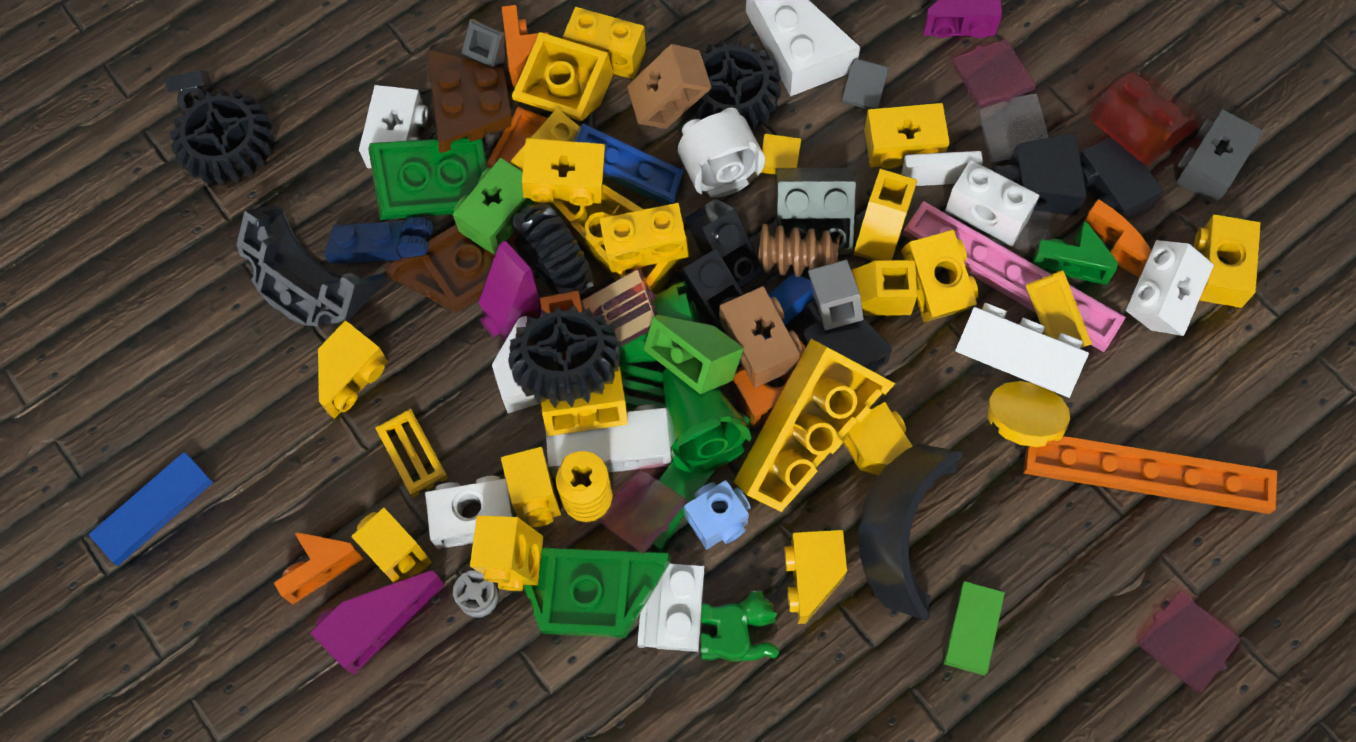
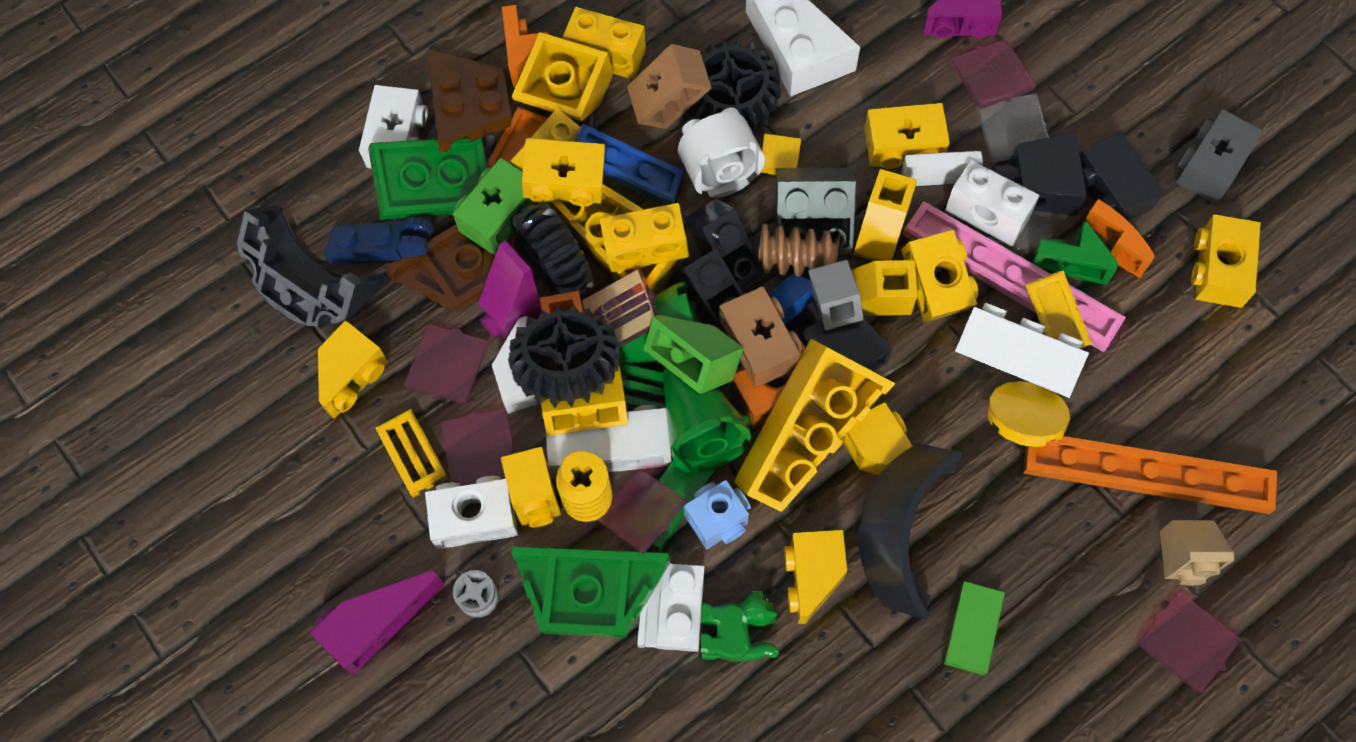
blue tile [88,452,214,566] -> none
black tile [164,70,212,108] -> none
black gear [170,88,274,187] -> none
orange slope [274,533,364,605] -> none
yellow brick [351,508,432,583] -> none
dark grey slope [461,18,505,67] -> none
yellow brick [470,515,543,591] -> none
dark grey slope [842,59,889,110] -> none
clear red slope [1089,72,1204,166] -> none
white brick [1126,240,1214,336] -> none
none -> clear pink piece [404,324,489,405]
none -> clear pink piece [442,409,514,486]
none -> tan slope [1160,520,1235,586]

